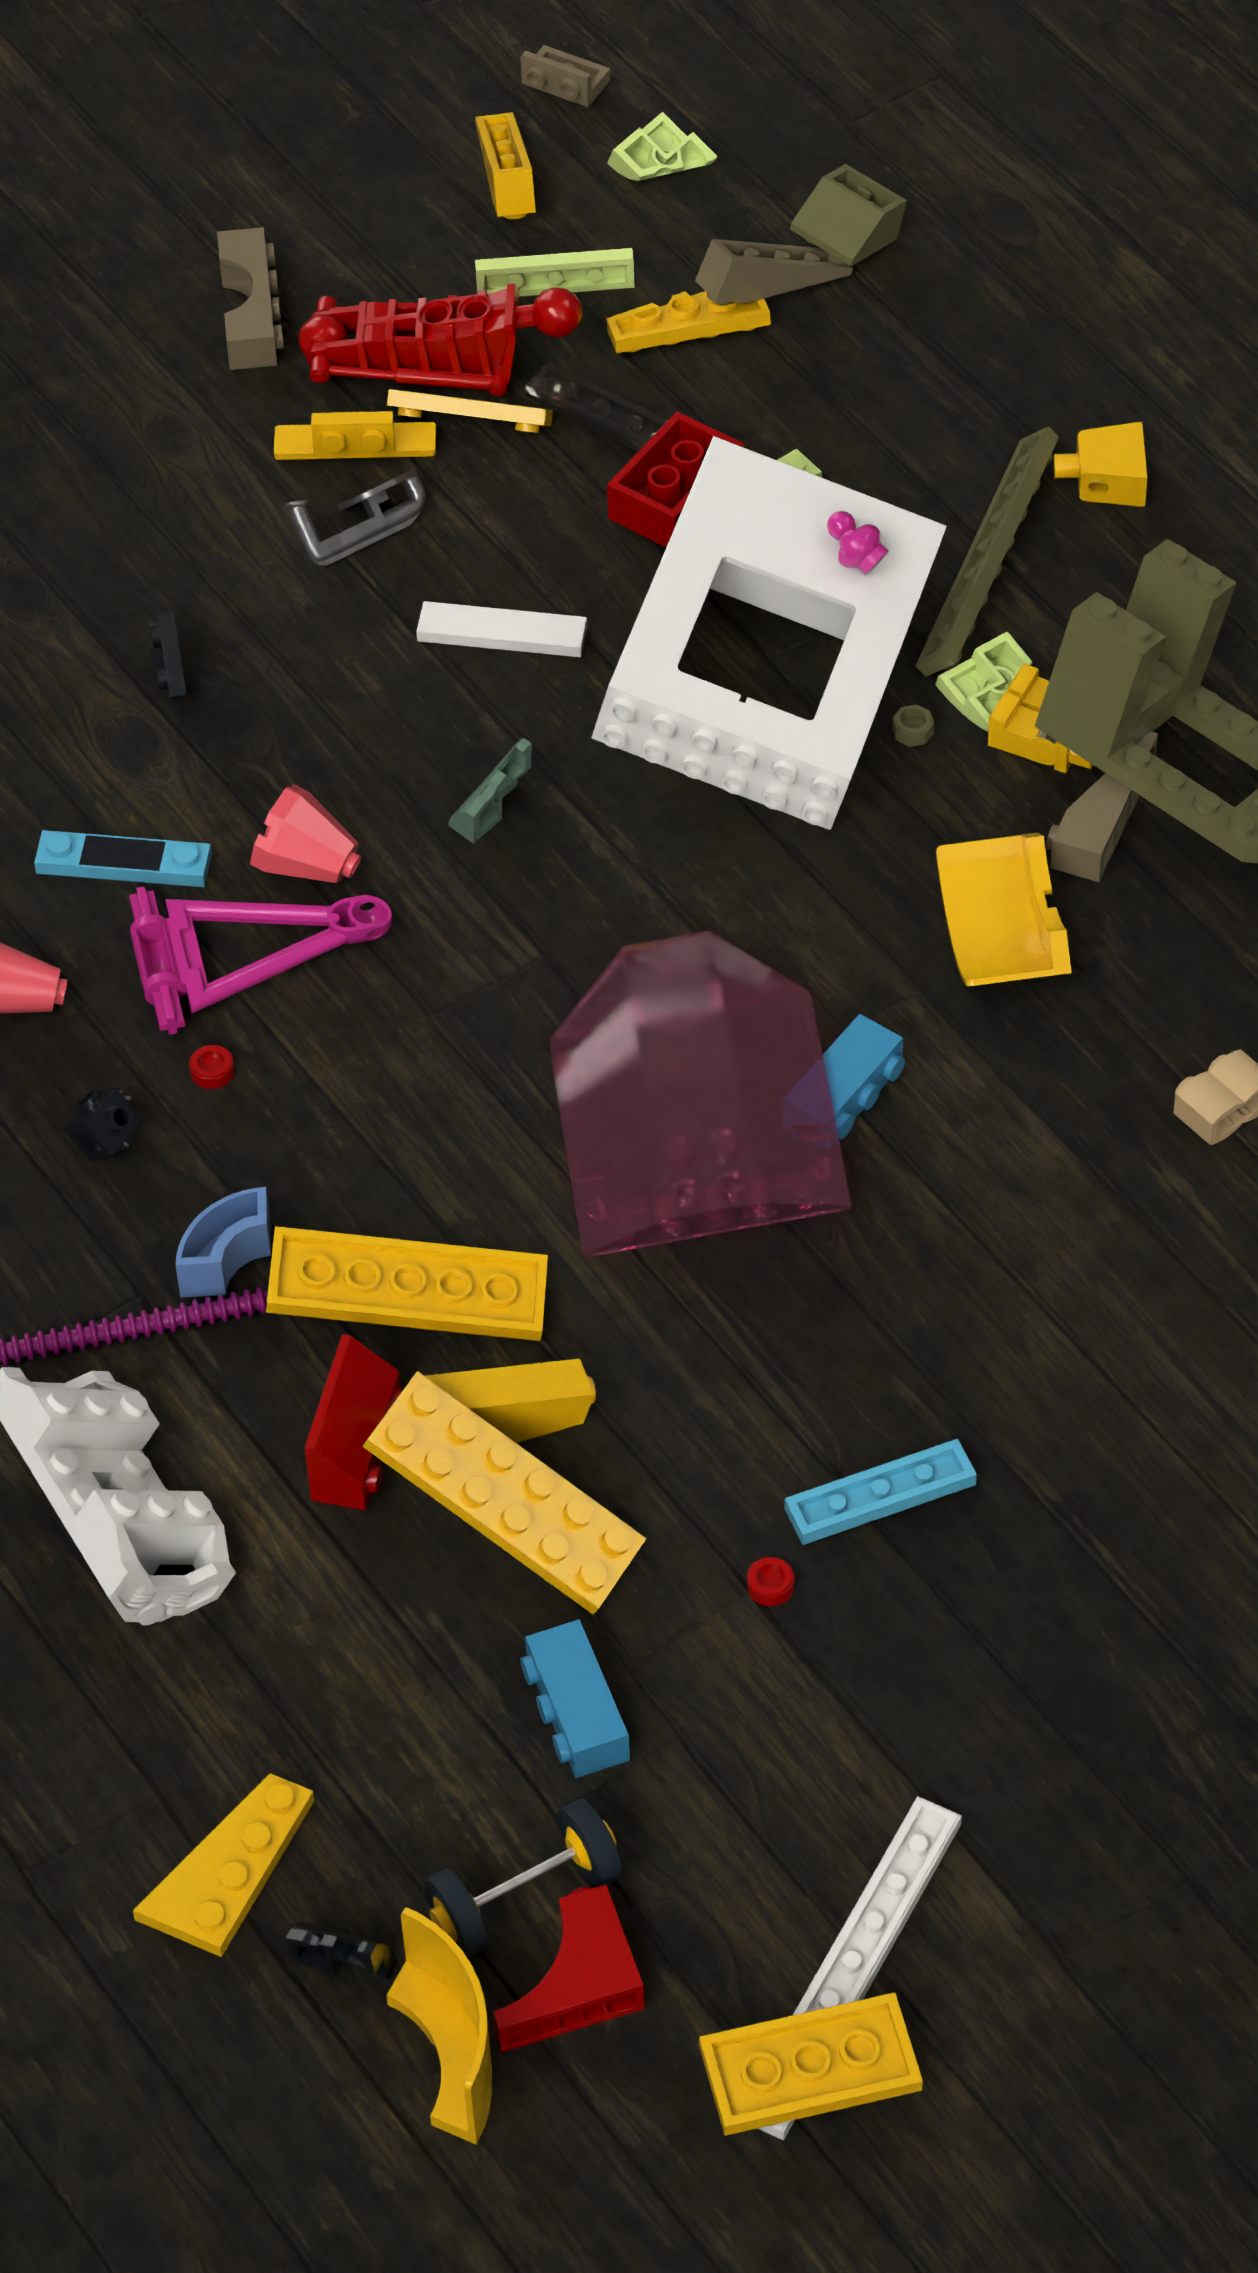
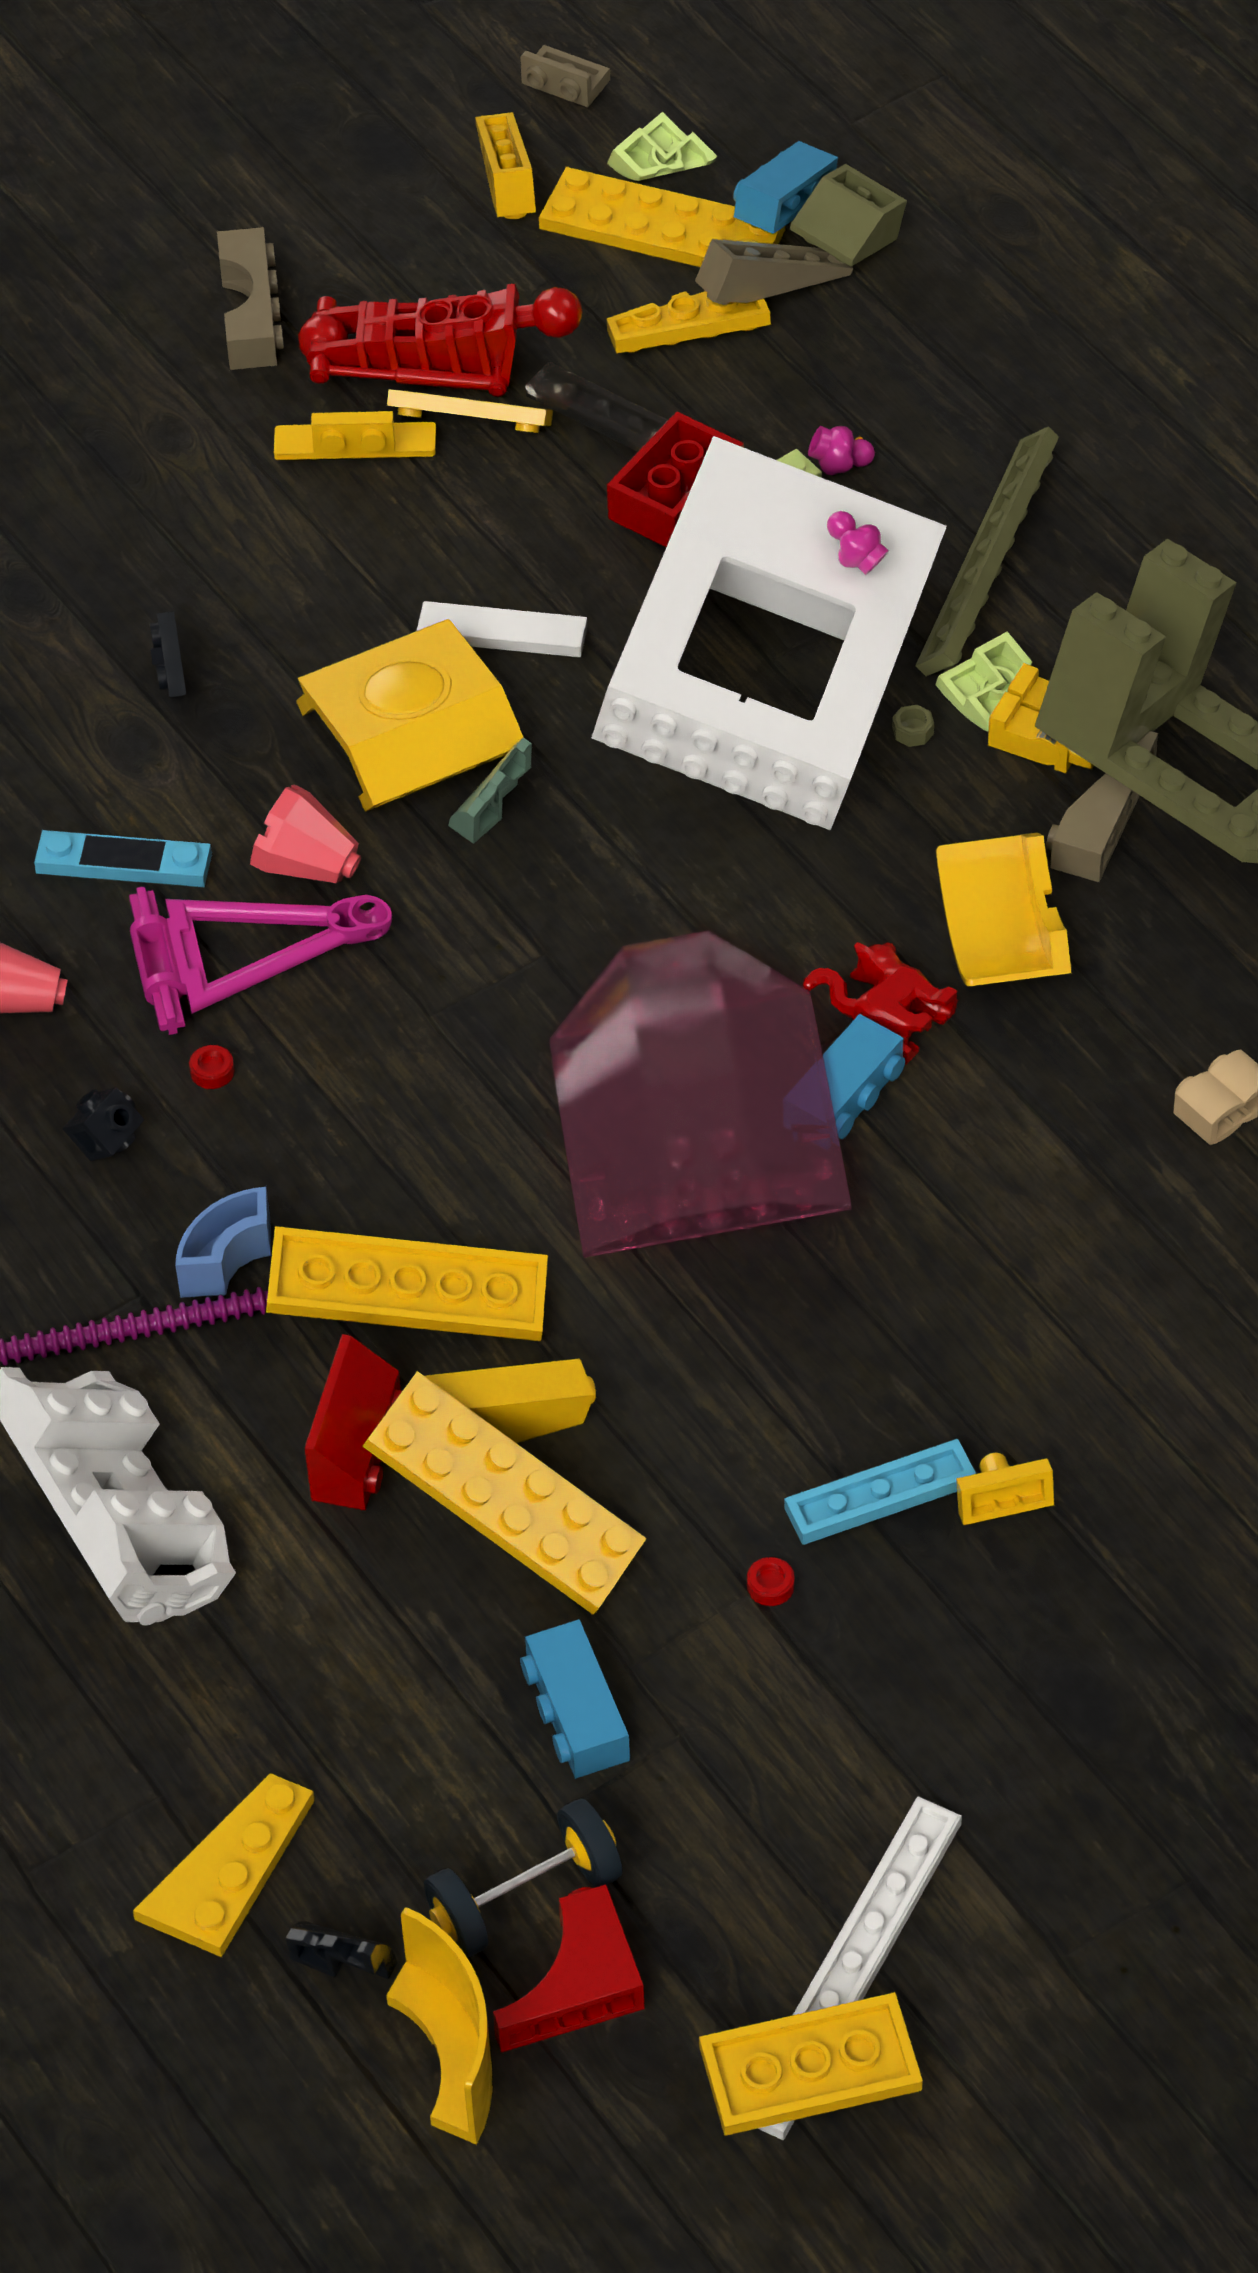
flat silver piece [285,468,426,567] -> none
yellowish green plate [475,248,634,296] -> none
yellow torso [1053,422,1147,507] -> none
none -> yellow panel [296,619,524,812]
none -> yellow plate [539,167,785,267]
none -> dark azure brick [733,141,838,234]
none -> red animal [803,942,958,1065]
none -> dark pink animal [808,426,875,475]
none -> yellow tile [956,1453,1054,1525]

